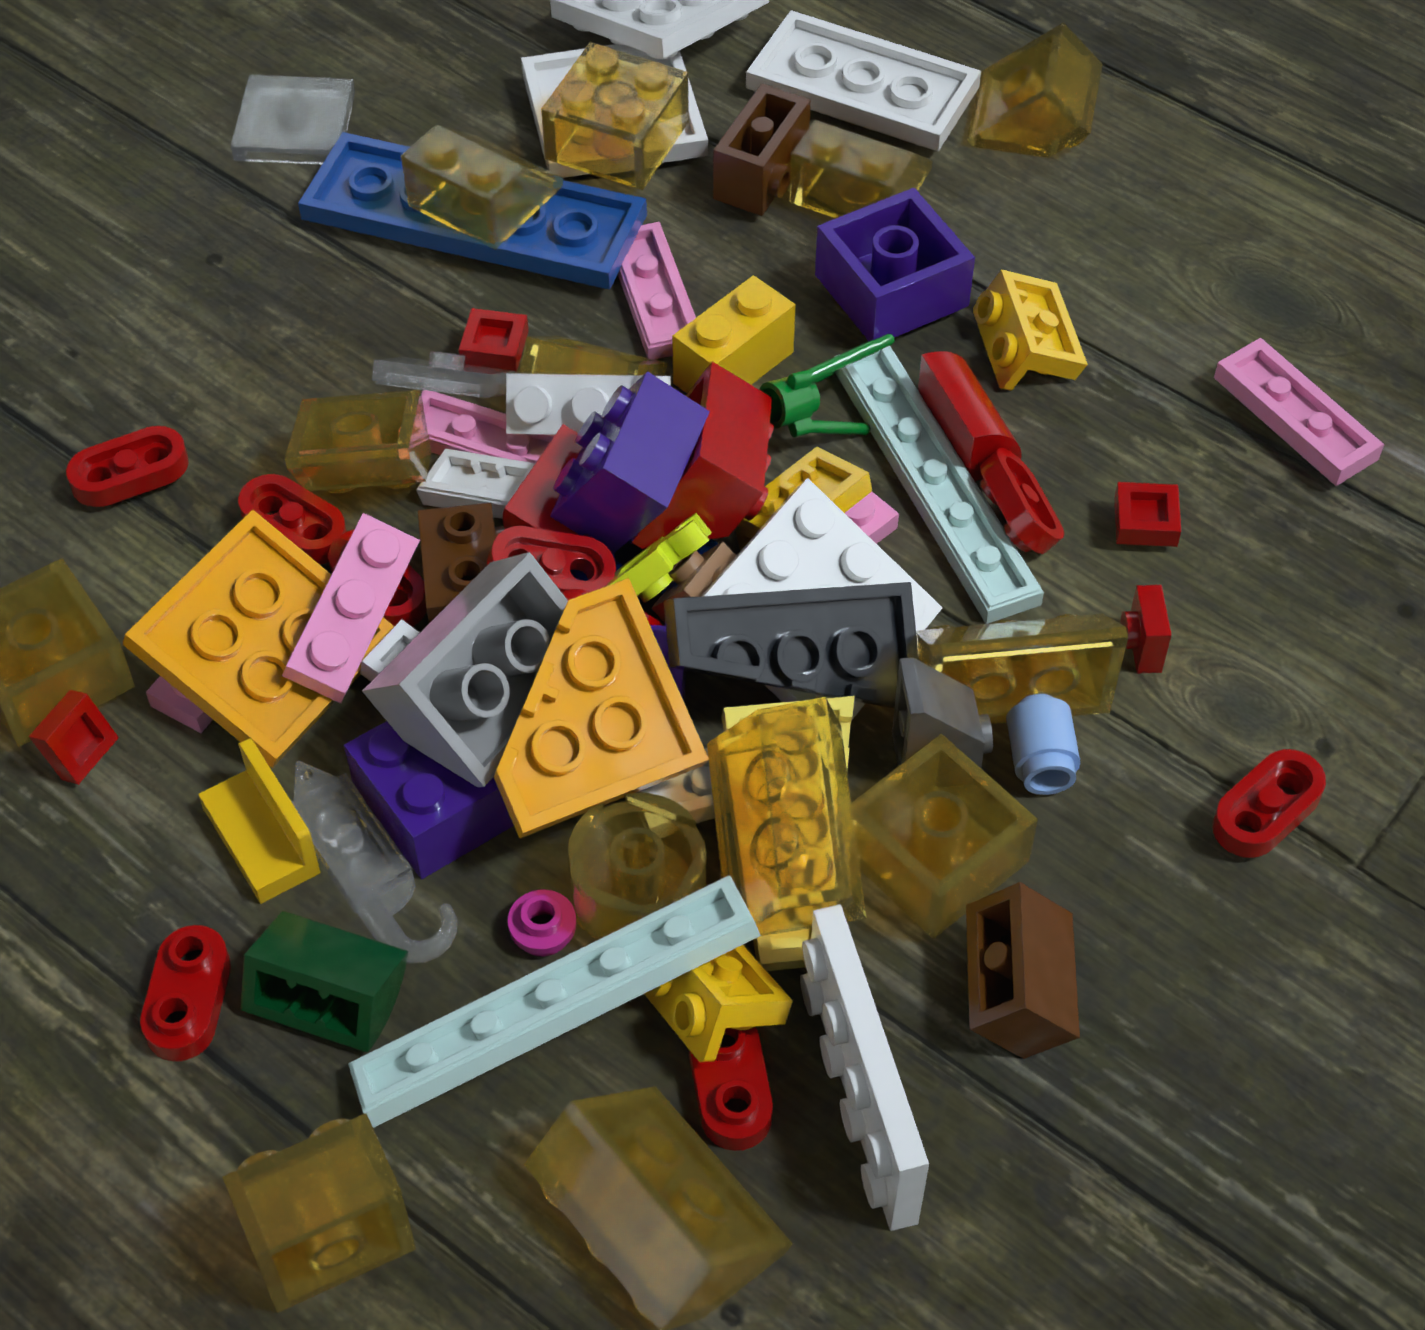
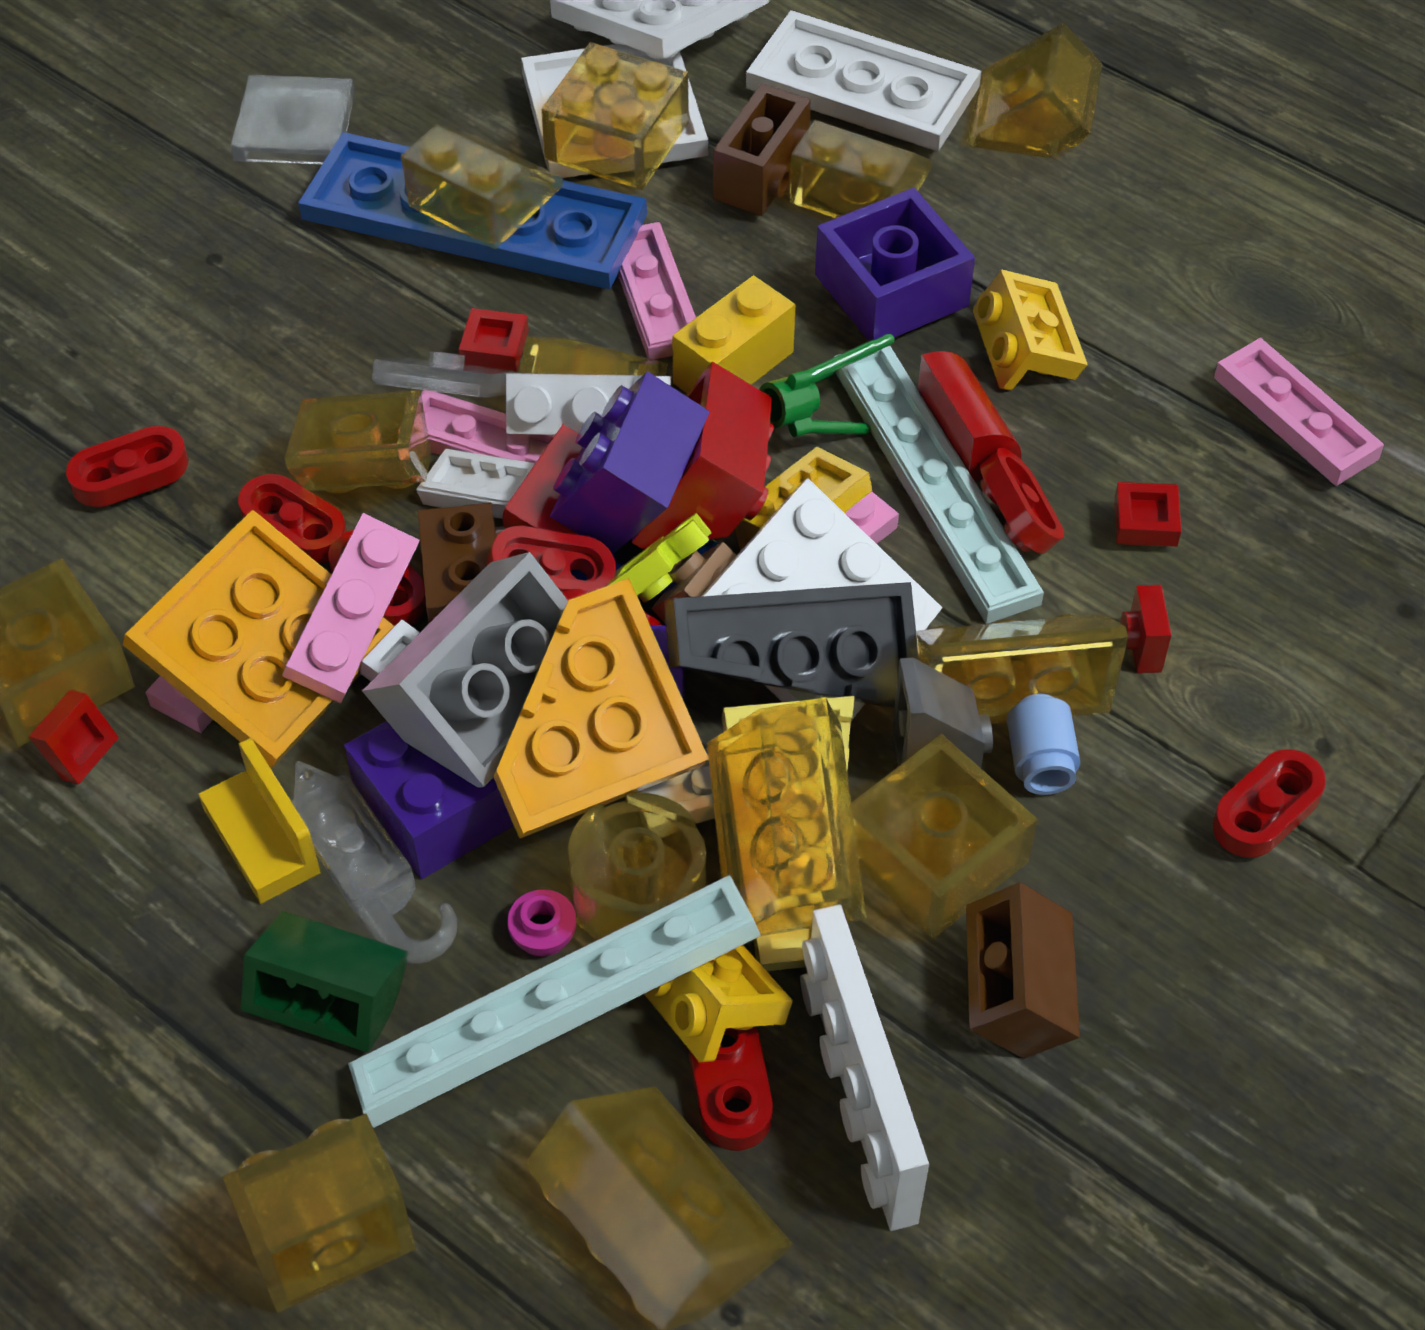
red plate [140,925,231,1061] -> none

